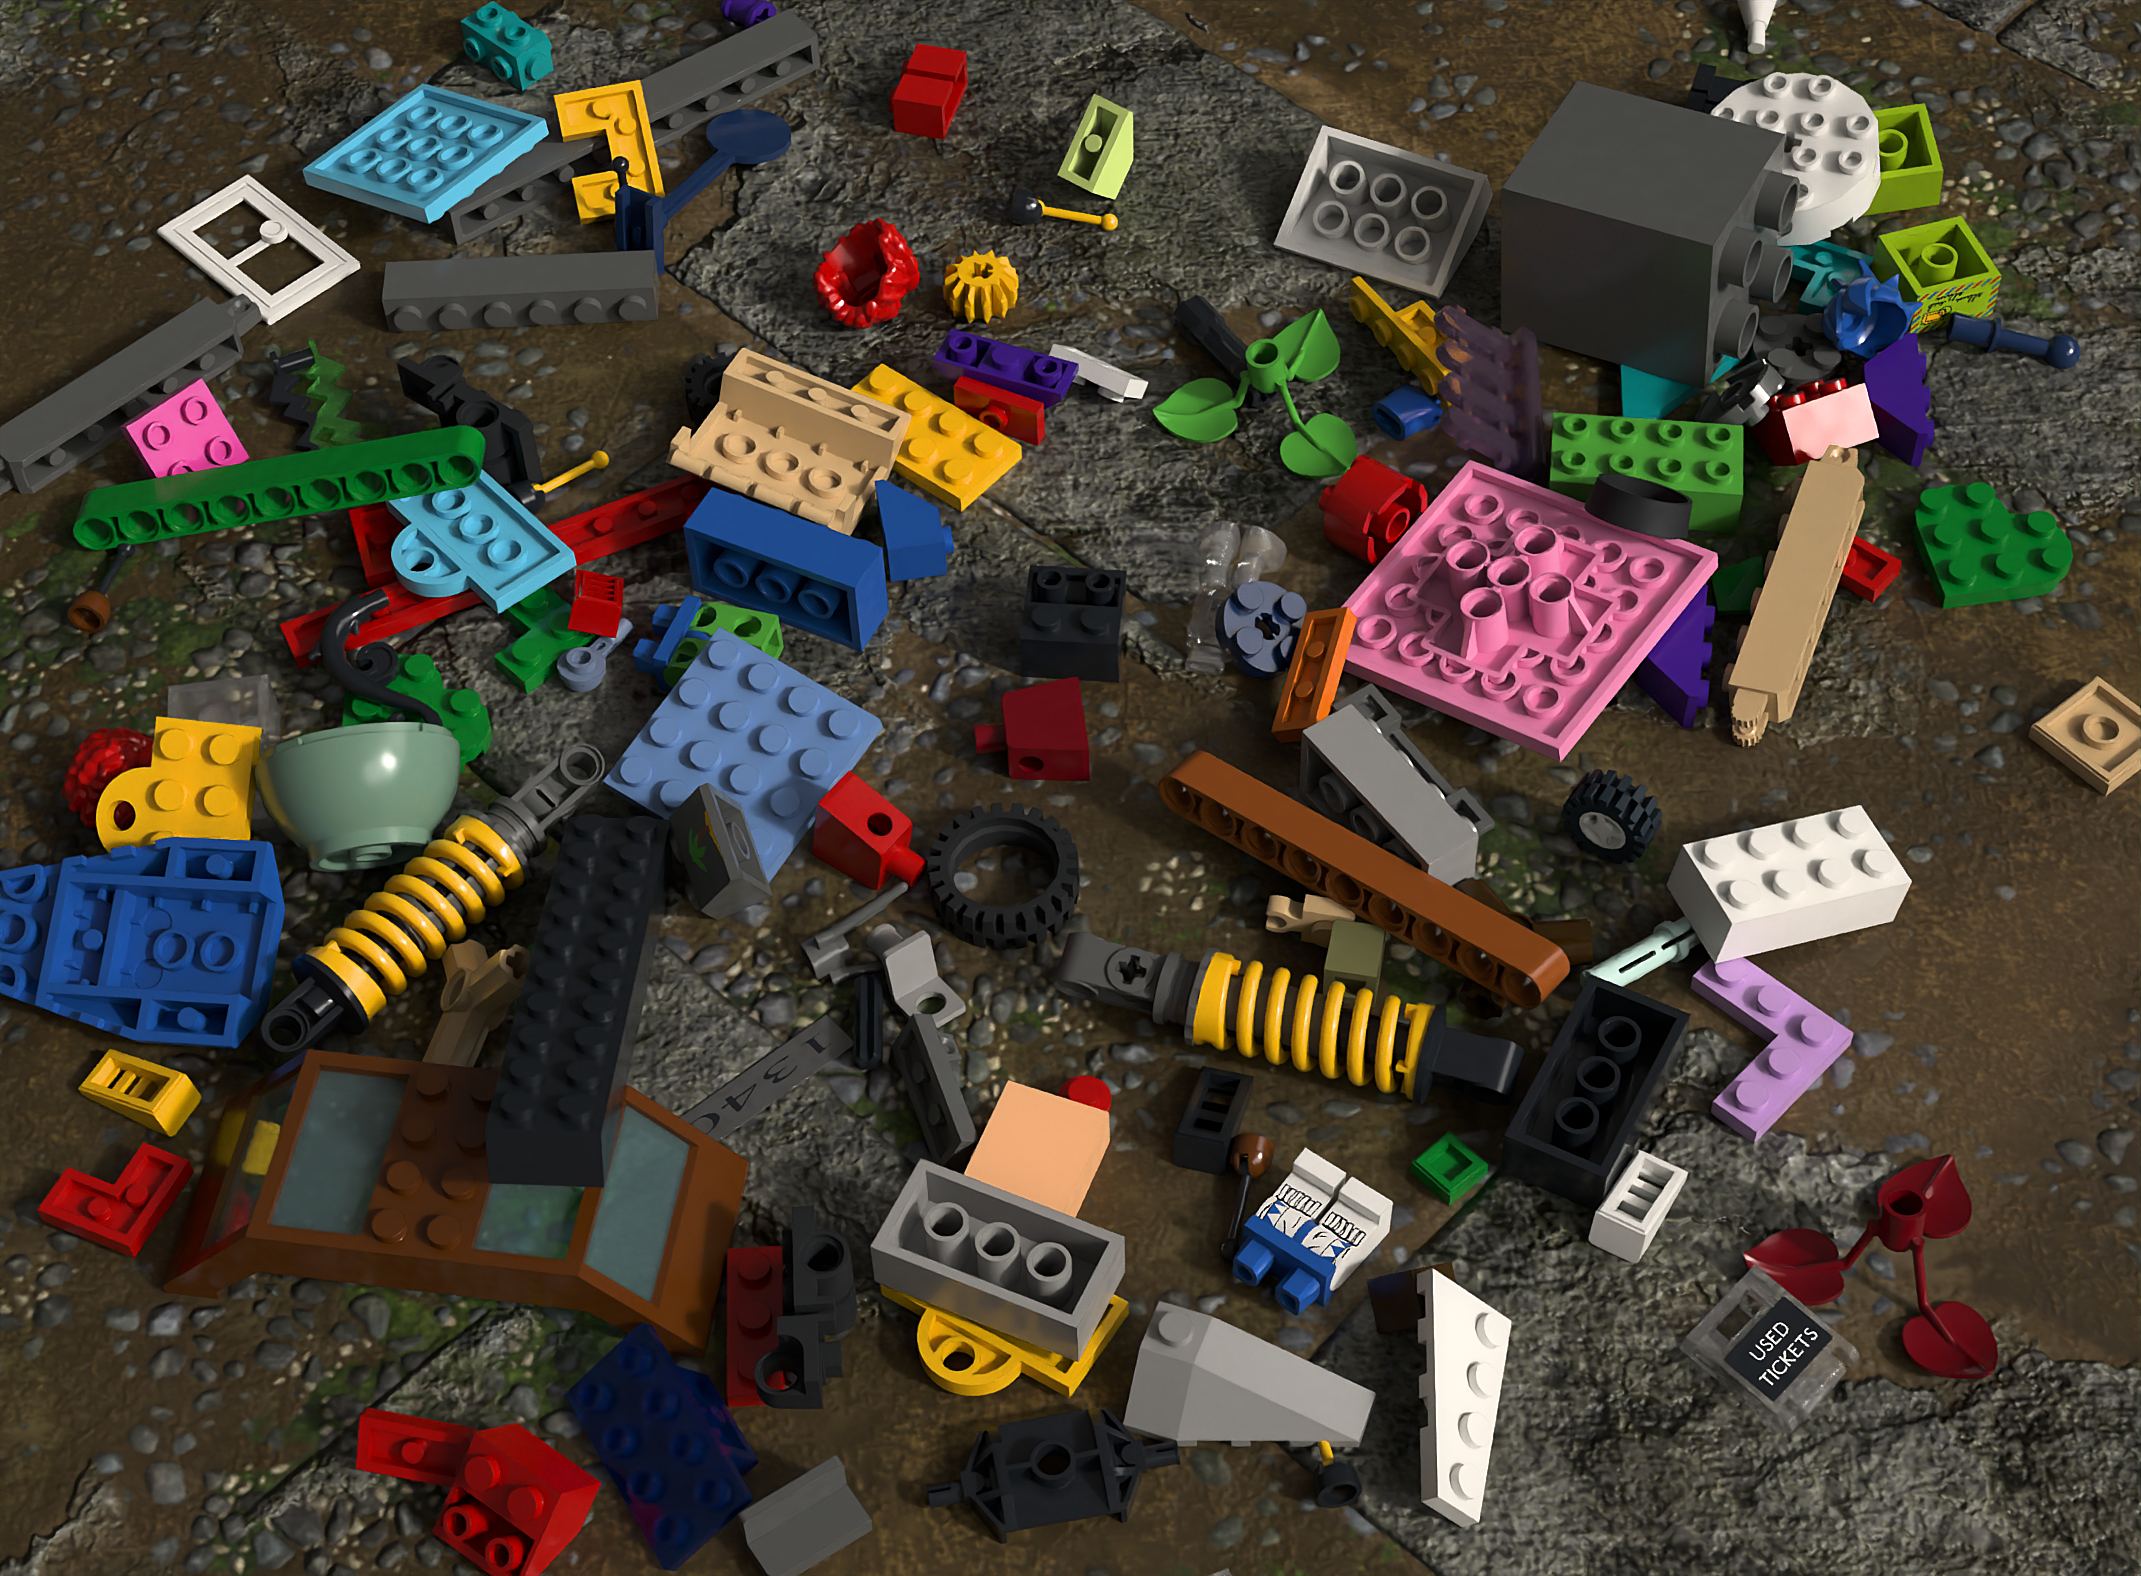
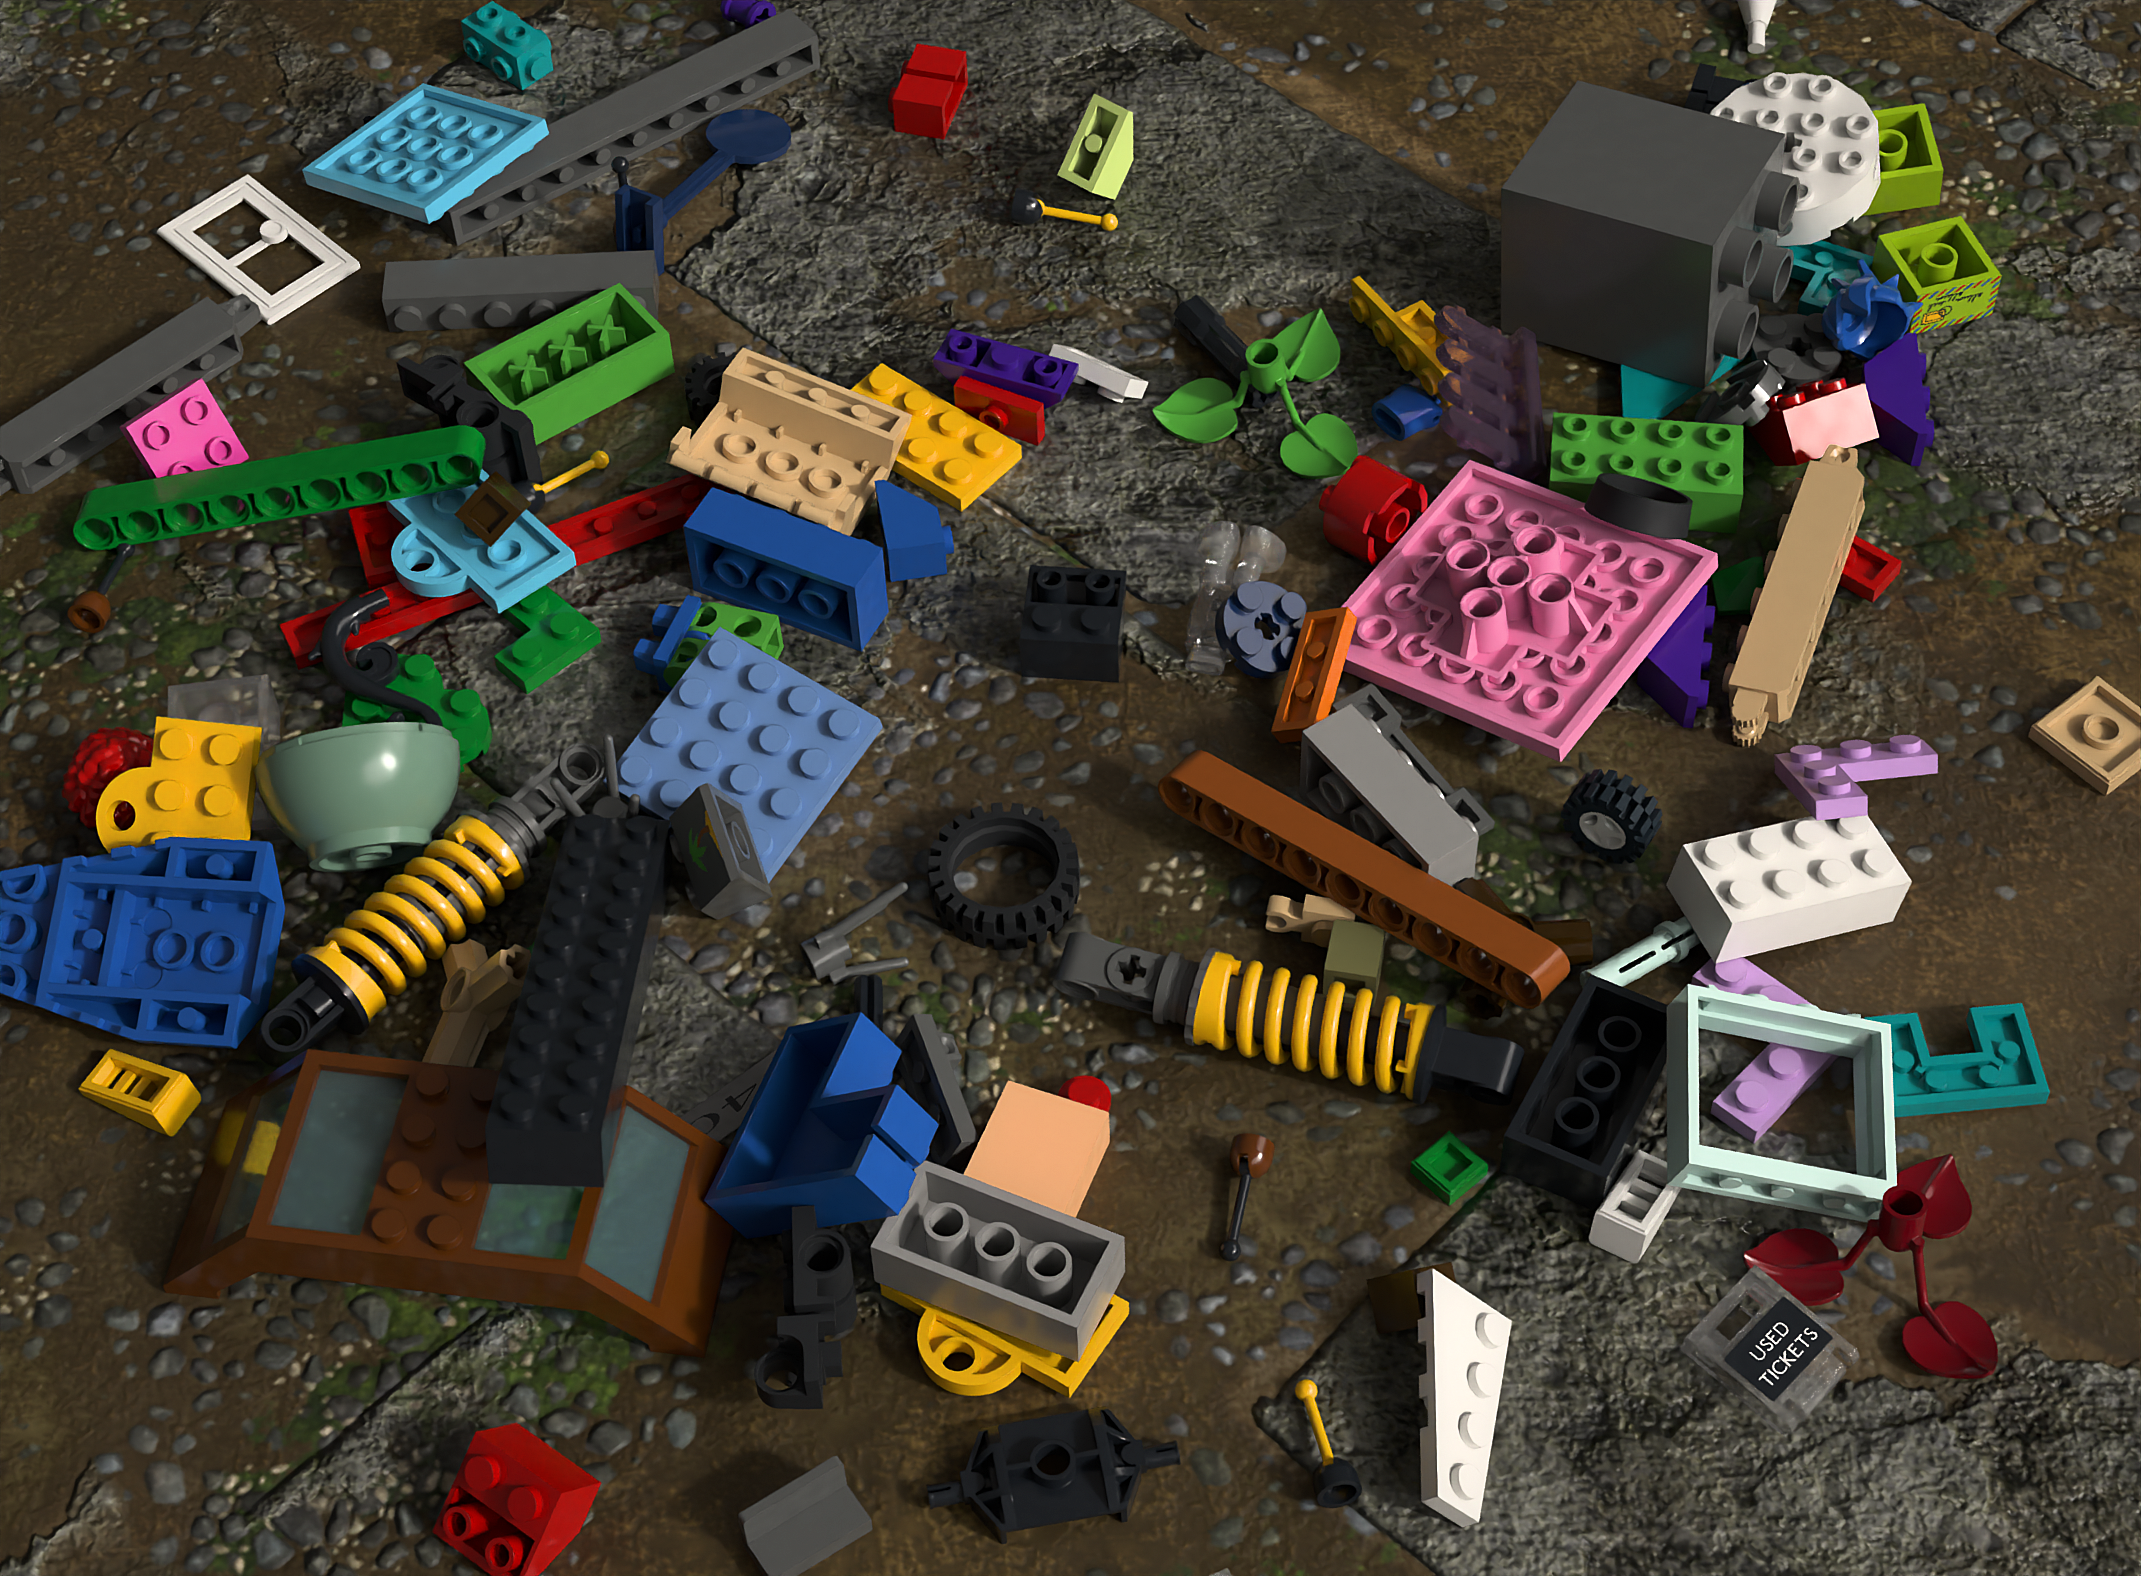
red plate [37,1142,194,1258] -> none
piece [269,338,367,452] -> none
red plate [356,1407,477,1488] -> none
yellow plate [554,80,665,225] -> none
sand blue plate [557,617,634,692] -> none
clear blue bracket [566,1323,759,1571] -> none
red slope [568,569,624,638] -> none
red plate [727,1246,785,1407] -> none
red hair [812,218,920,329] -> none
red torso [812,770,928,890] -> none
light grey bracket [866,924,966,1028] -> none
yellow gear [943,250,1019,324] -> none
dark red torso [974,677,1090,781] -> none
light grey wedge [1123,1301,1376,1447] -> none
black slope [1173,1066,1254,1176] -> none
hips [1232,1148,1393,1316] -> none
white slope [1274,125,1493,300] -> none
green plate [1912,482,2073,609] -> none
dark blue pin [1946,311,2080,369] -> none
none -> dark brown panel [454,471,531,547]
none -> bright green brick [464,283,675,445]
none -> dark grey plant [550,734,640,819]
none -> blue piece [704,1012,939,1239]
none -> light aqua window [1667,984,1897,1222]
none -> lavender plate [1774,735,1938,821]
none -> teal plate [1864,1003,2050,1118]

